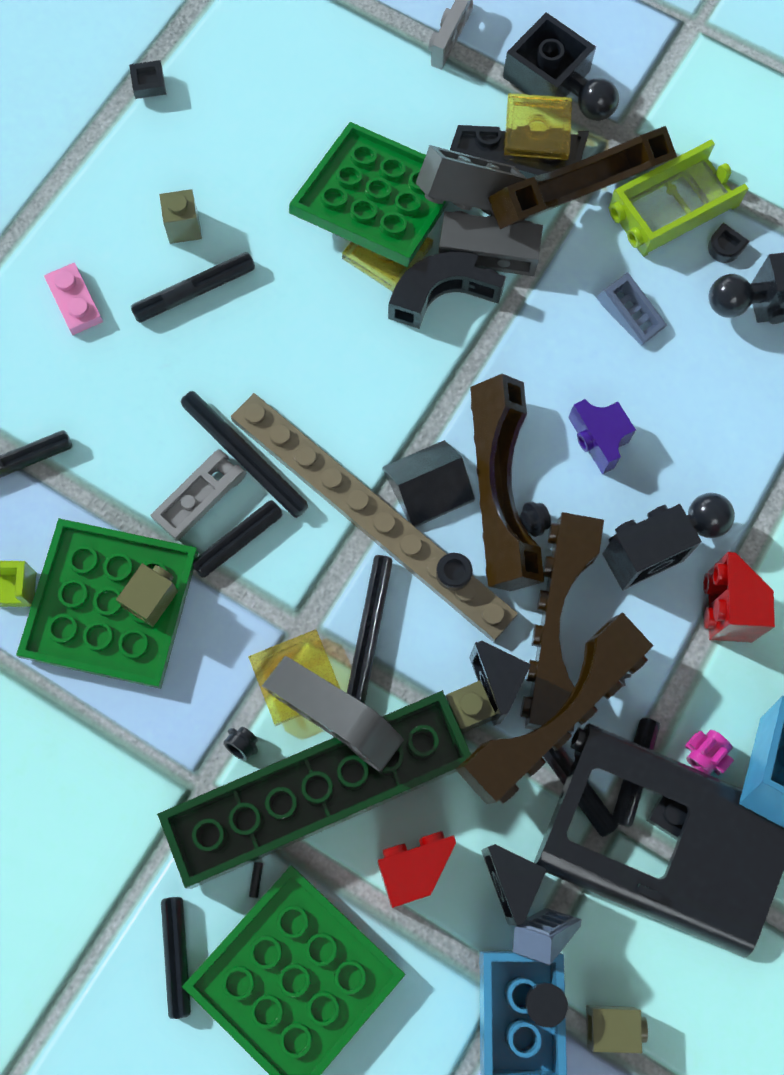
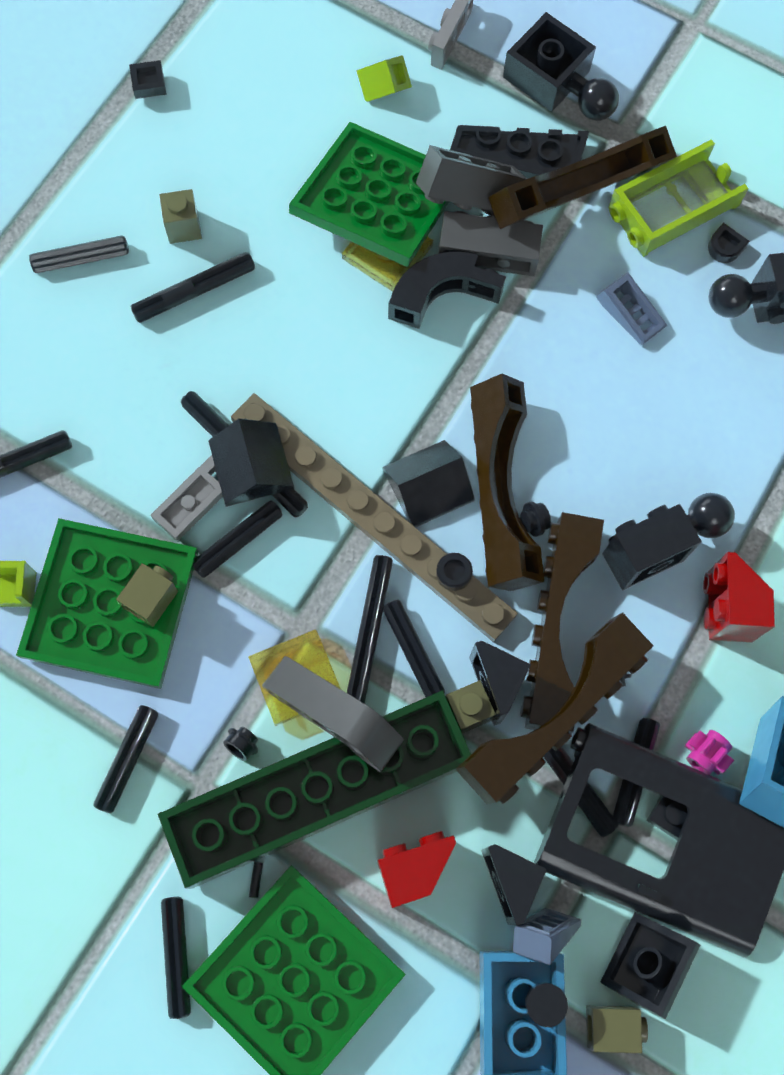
bright pink plate [44,262,103,336] -> none
clear yellow tile [504,93,572,160] -> none
dark purple brick [568,399,636,475] -> none
none -> axle [29,235,129,273]
none -> black axle [93,705,158,813]
none -> black slope [208,418,295,507]
none -> lime panel [356,55,412,102]
none -> black axle [383,599,445,697]
none -> black slope [600,912,701,1019]

